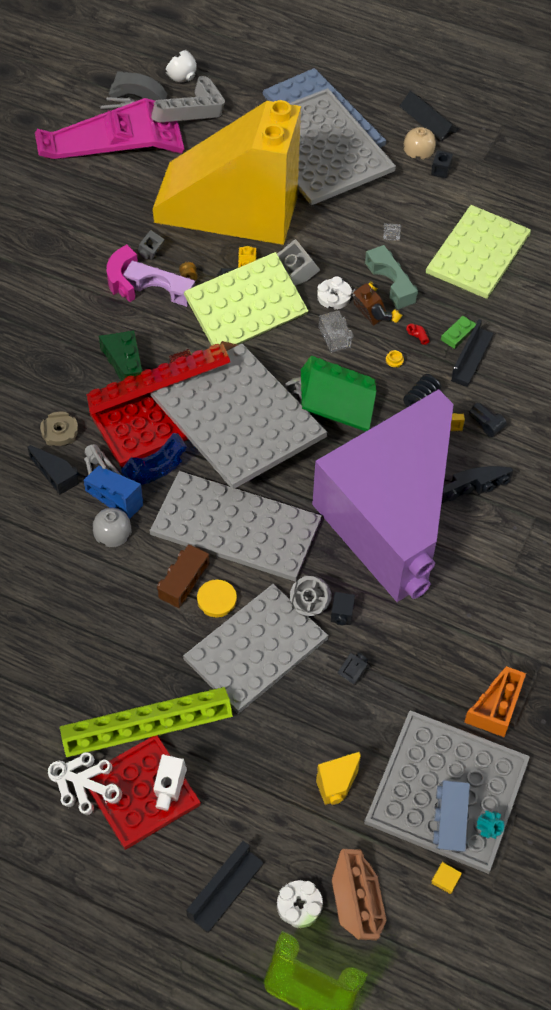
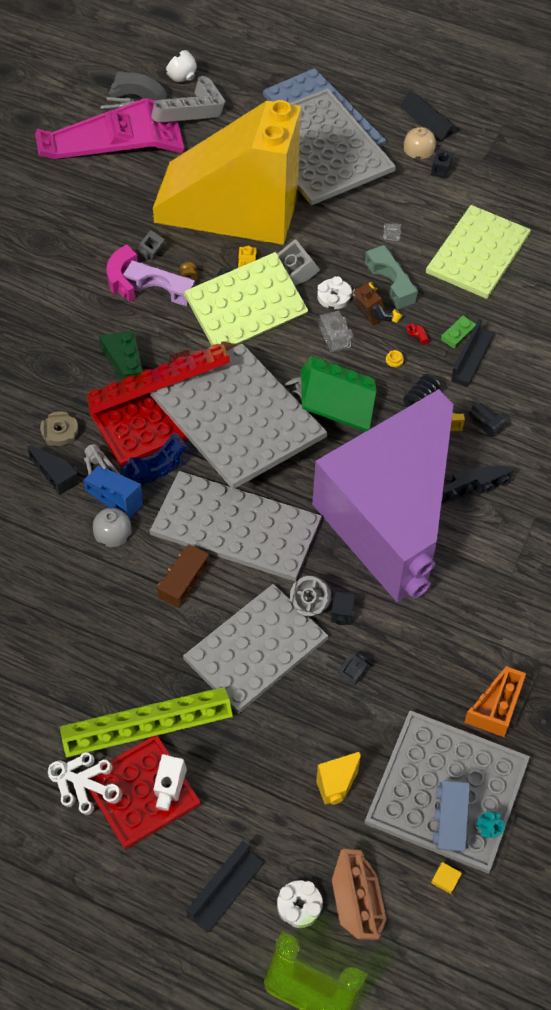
yellow tile [197,580,237,618] -> none

